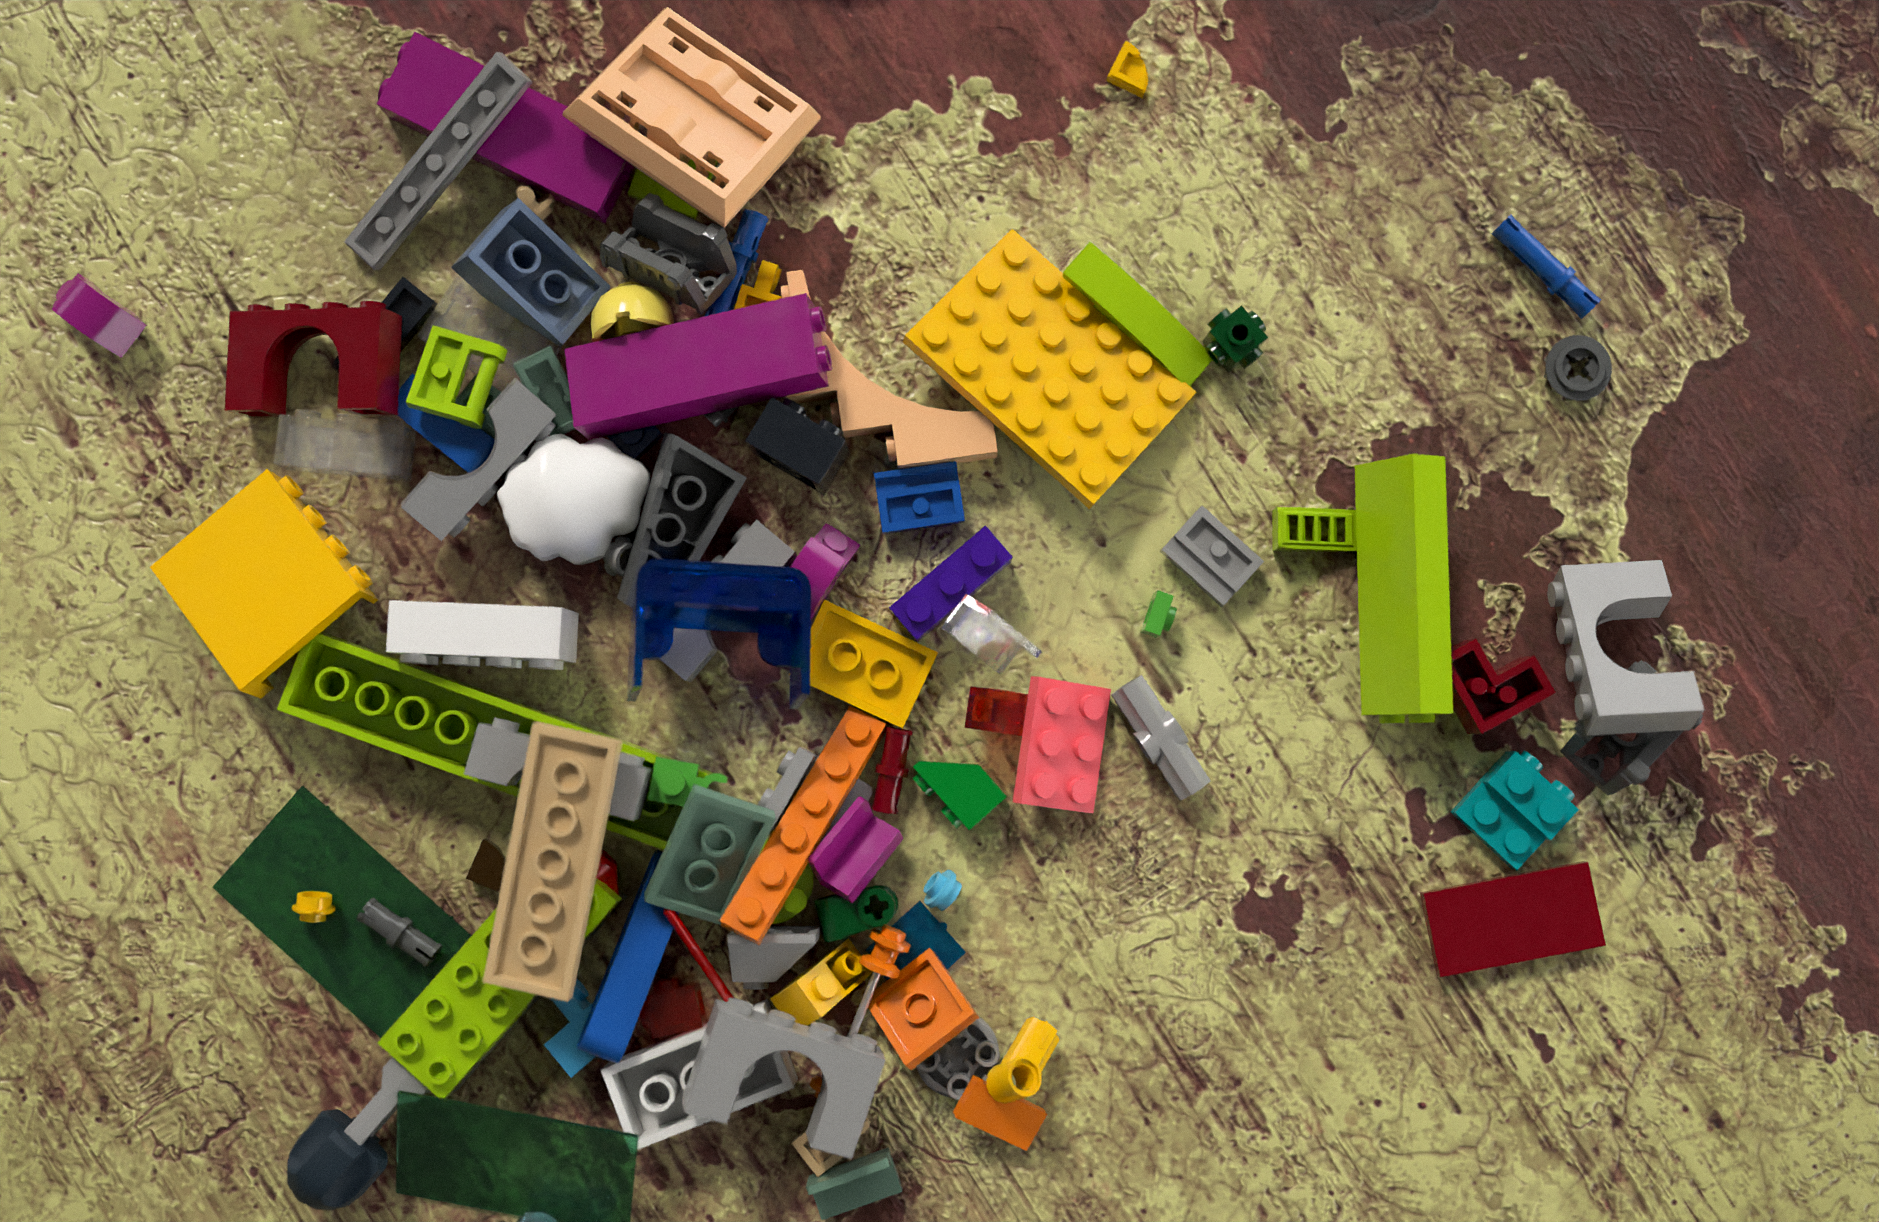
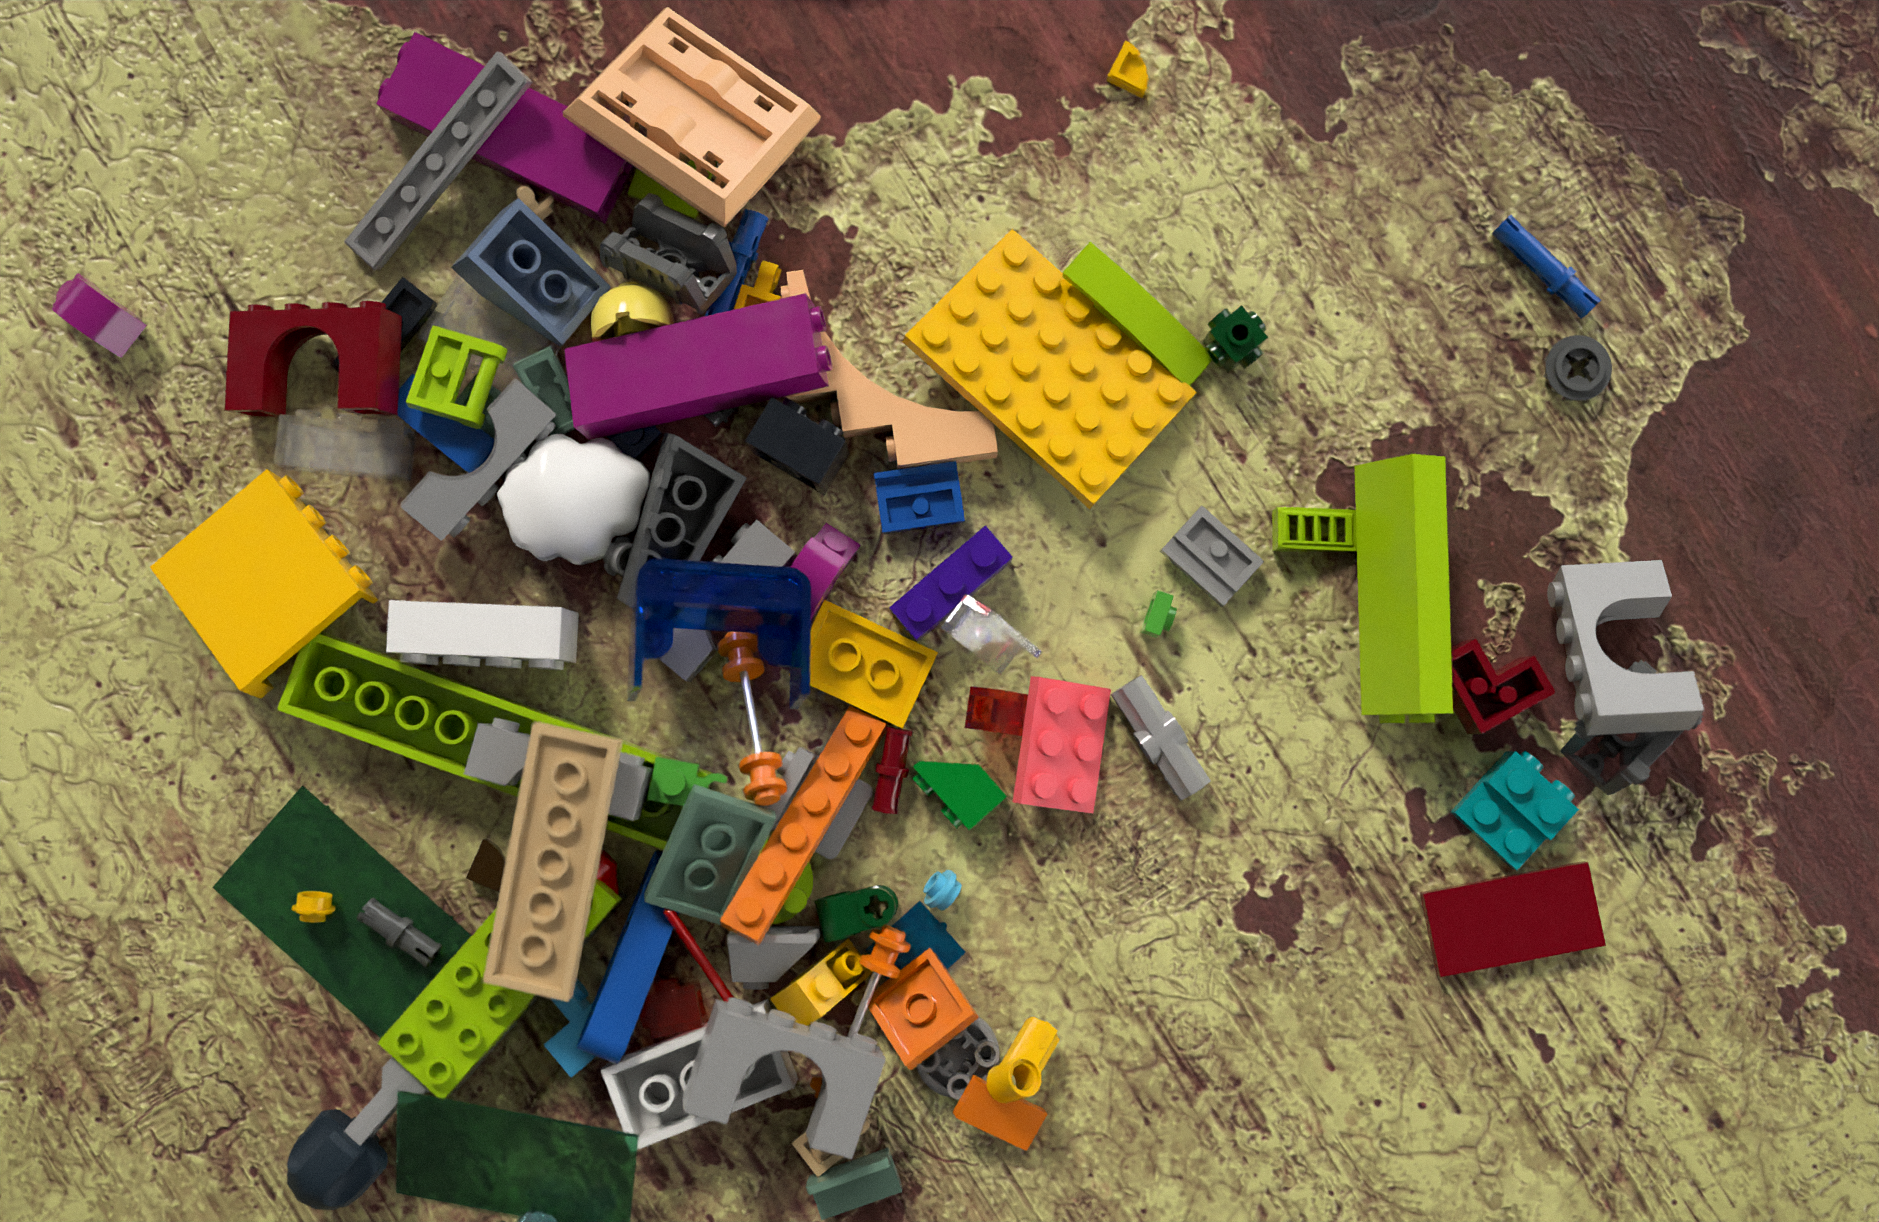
magenta panel [808,796,904,903] -> none
none -> orange axle [718,630,787,806]

